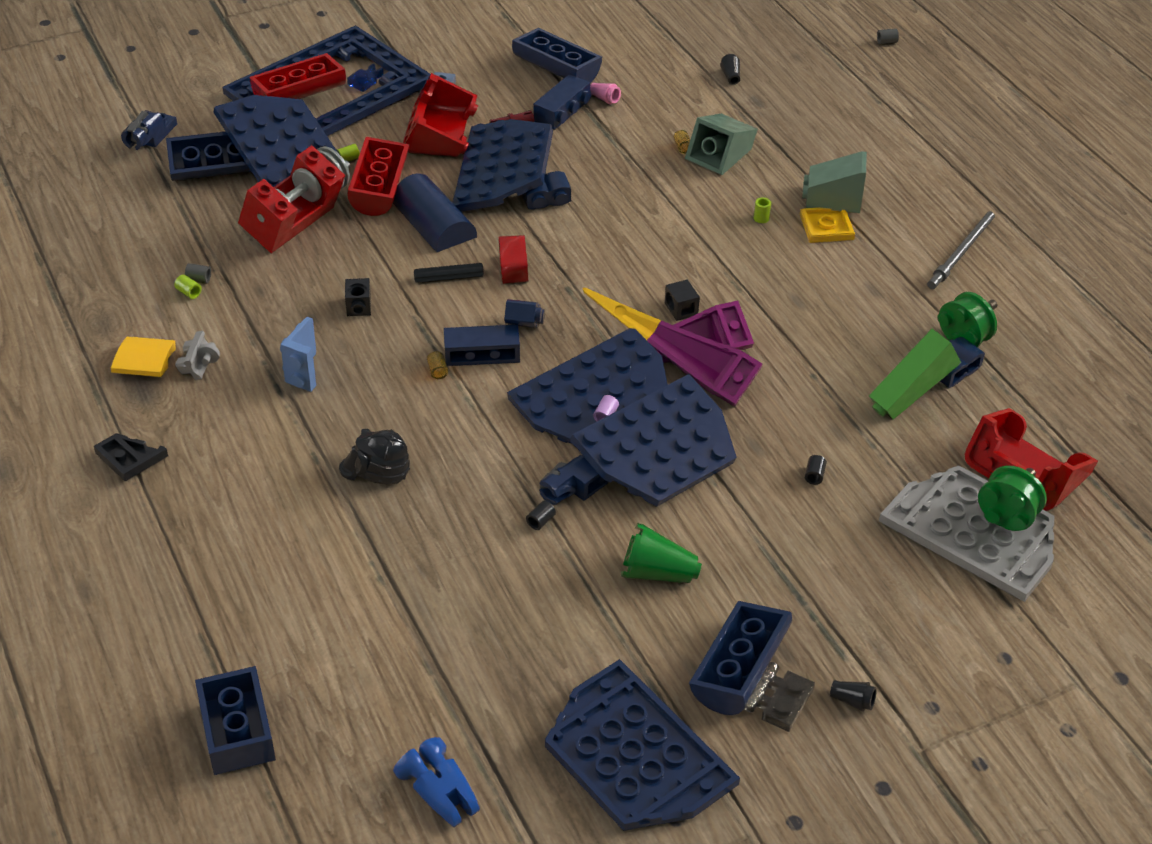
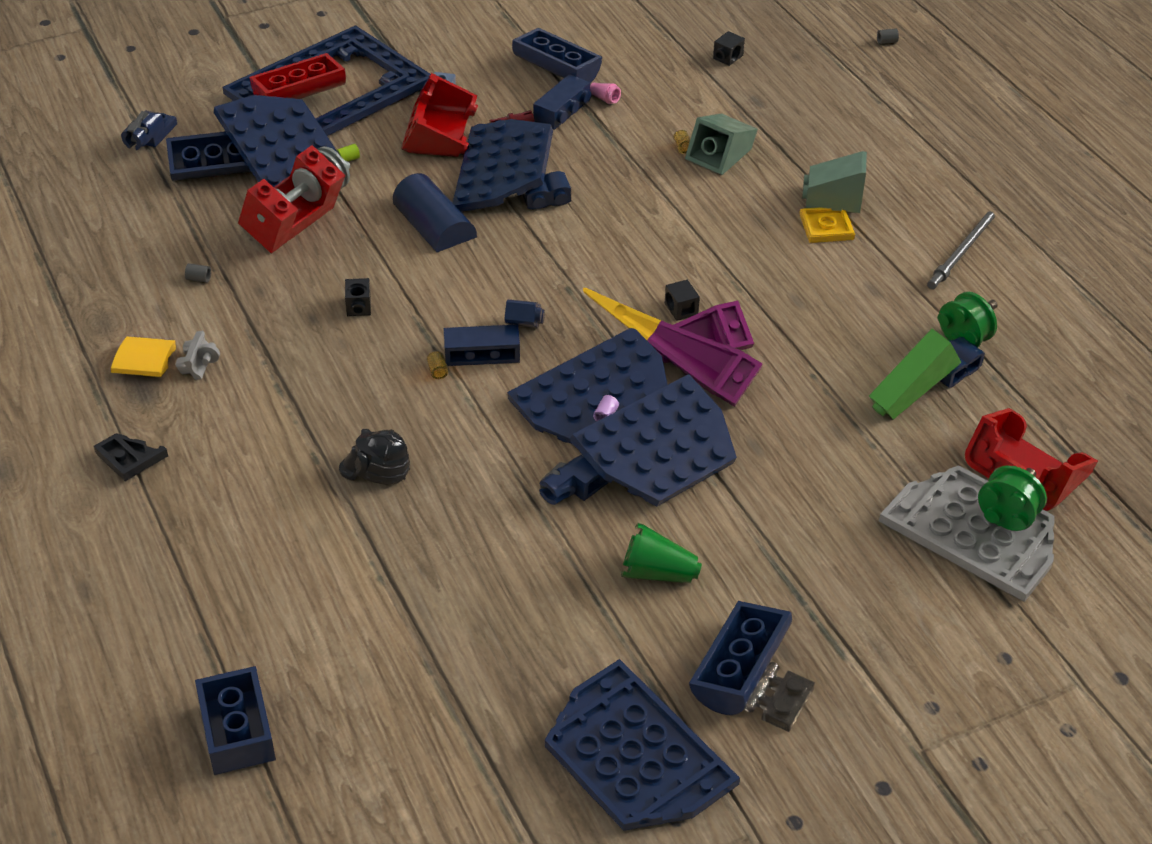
lime hinge [174,275,202,299] -> none
medium blue bracket [280,317,316,392] -> none
clear blue plate [347,63,384,92] -> none
red brick [347,137,409,216] -> none
blue piece [393,737,480,827] -> none
black axle [413,263,484,283] -> none
red piece [498,235,529,284] -> none
black hinge [526,500,556,530] -> none
black cone [720,54,740,85] -> none
lime hinge [754,197,771,223] -> none
black hinge [804,455,827,485] -> none
black cone [830,680,877,711] -> none
none -> black brick [713,31,745,66]

